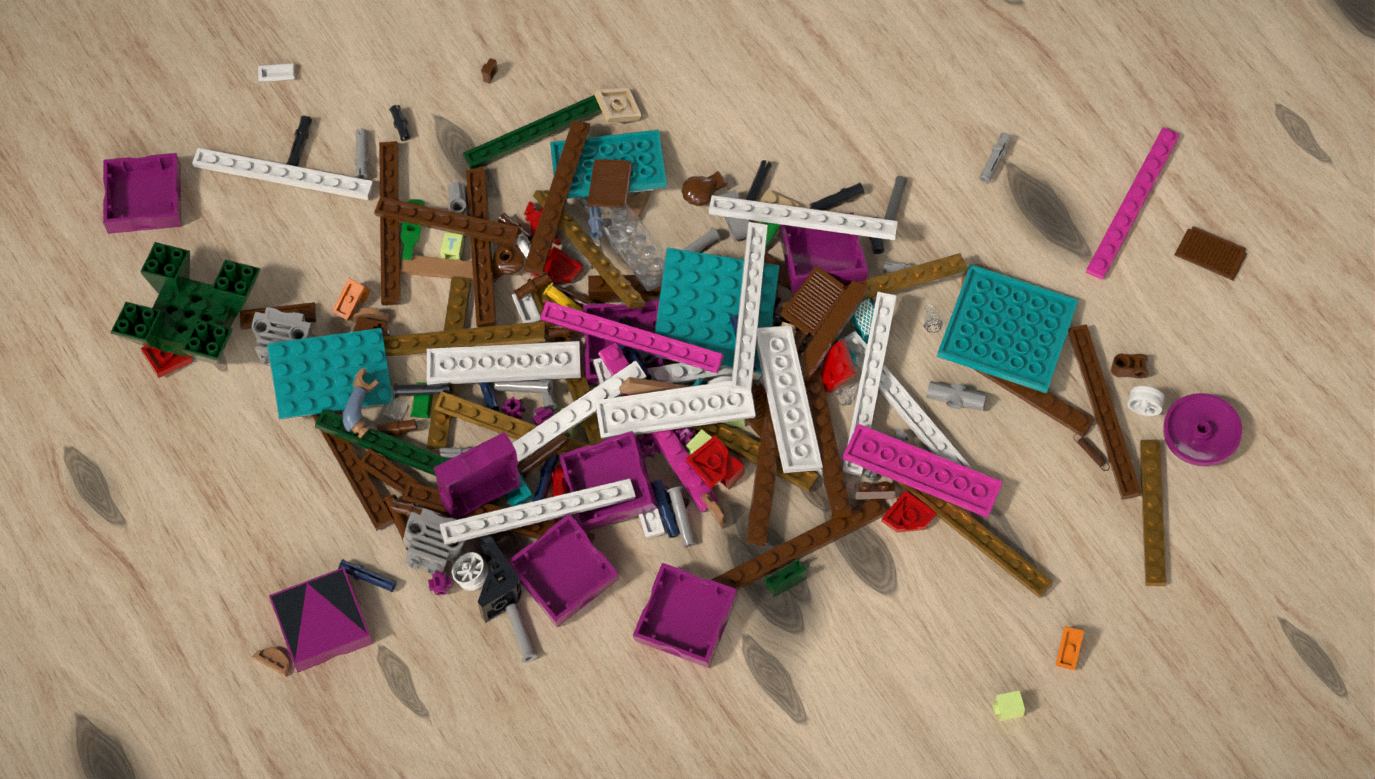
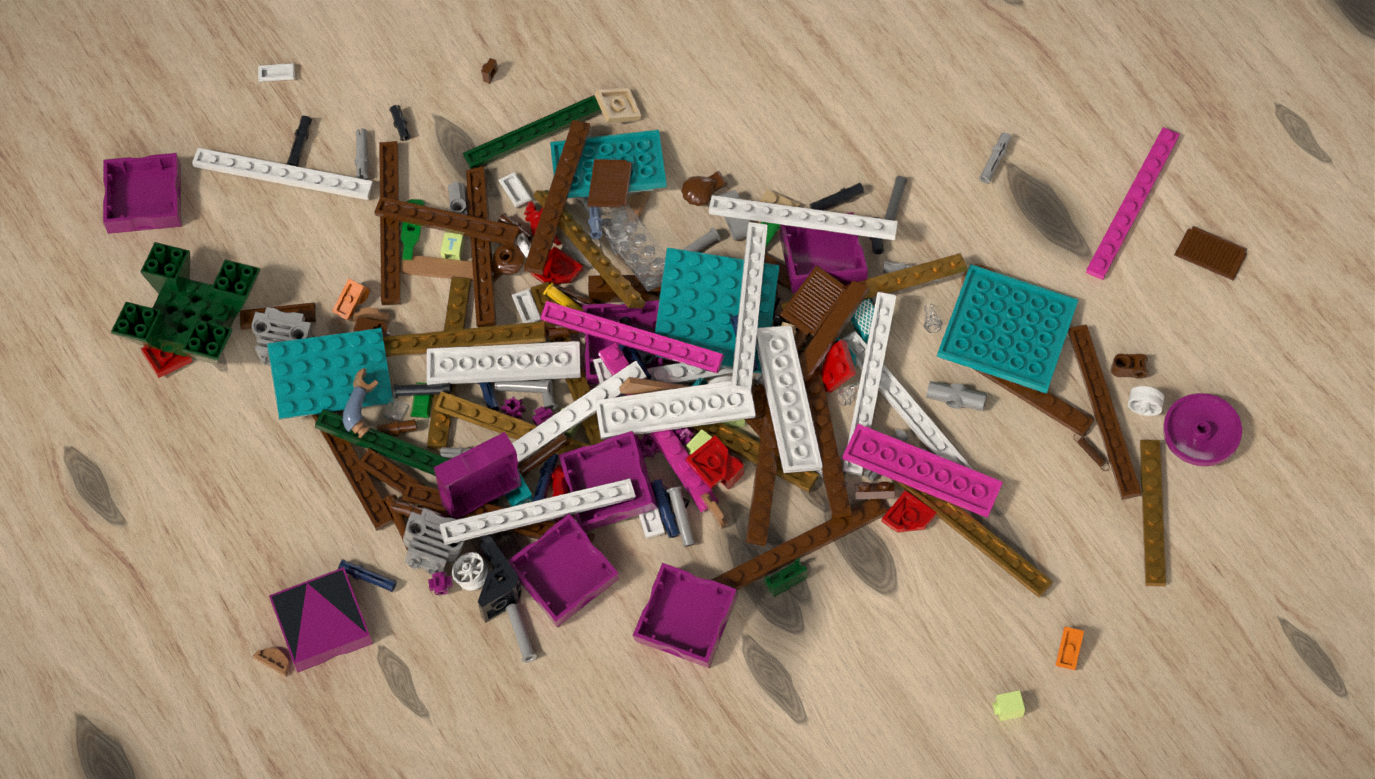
reddish brown pin [514,271,552,301] -> none
black pin [745,160,772,201] -> none
none -> white tile [499,172,532,208]

